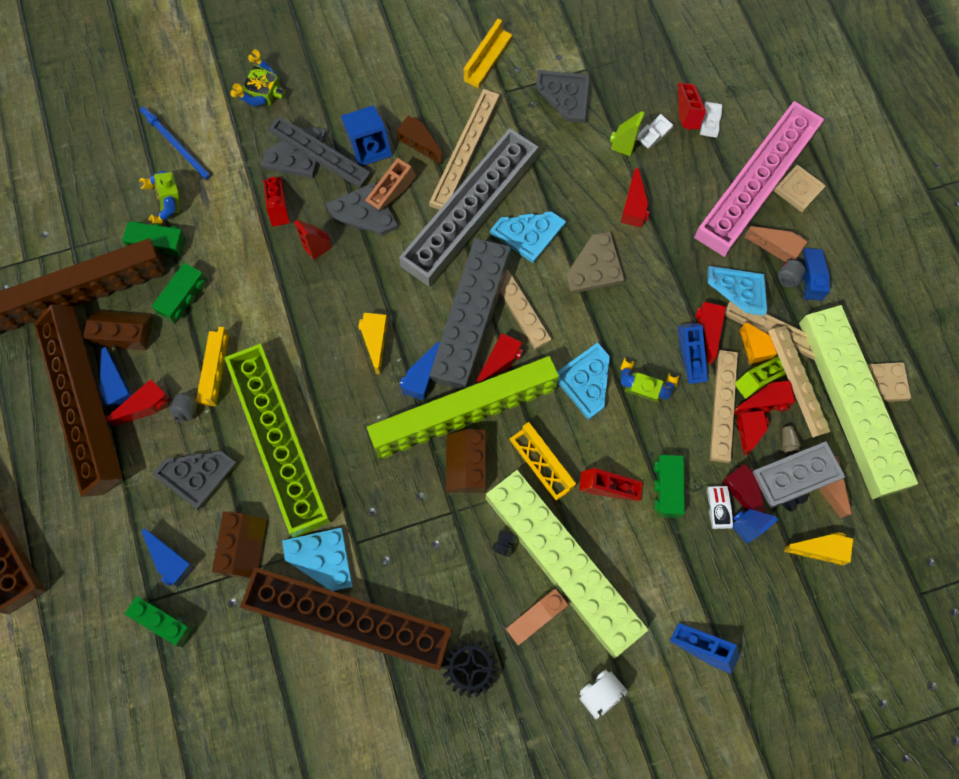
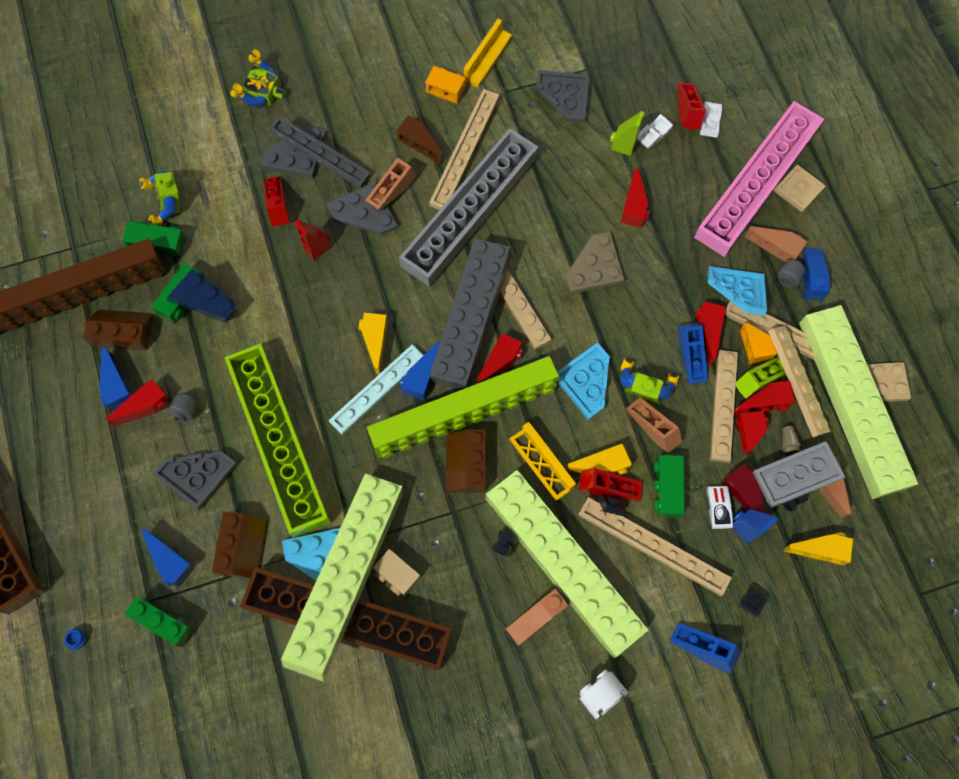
reddish brown brick [34,304,123,497] -> none
blue bar [140,106,211,180] -> none
yellow fence [196,327,229,406] -> none
blue slope [341,105,392,166] -> none
black gear [442,639,499,698] -> none
medium azure plate [490,212,566,264] -> none
none -> blue plate [64,628,86,650]
none -> dark blue wedge [166,268,238,323]
none -> yellowish green brick [281,474,402,682]
none -> light aqua tile [328,344,423,435]
none -> tan brick [373,549,421,596]
none -> light orange brick [425,66,466,104]
none -> yellow slope [566,444,632,476]
none -> tan plate [578,497,732,596]
none -> black plate [598,493,624,516]
none -> nougat slope [626,397,682,453]
none -> black plate [739,588,768,617]

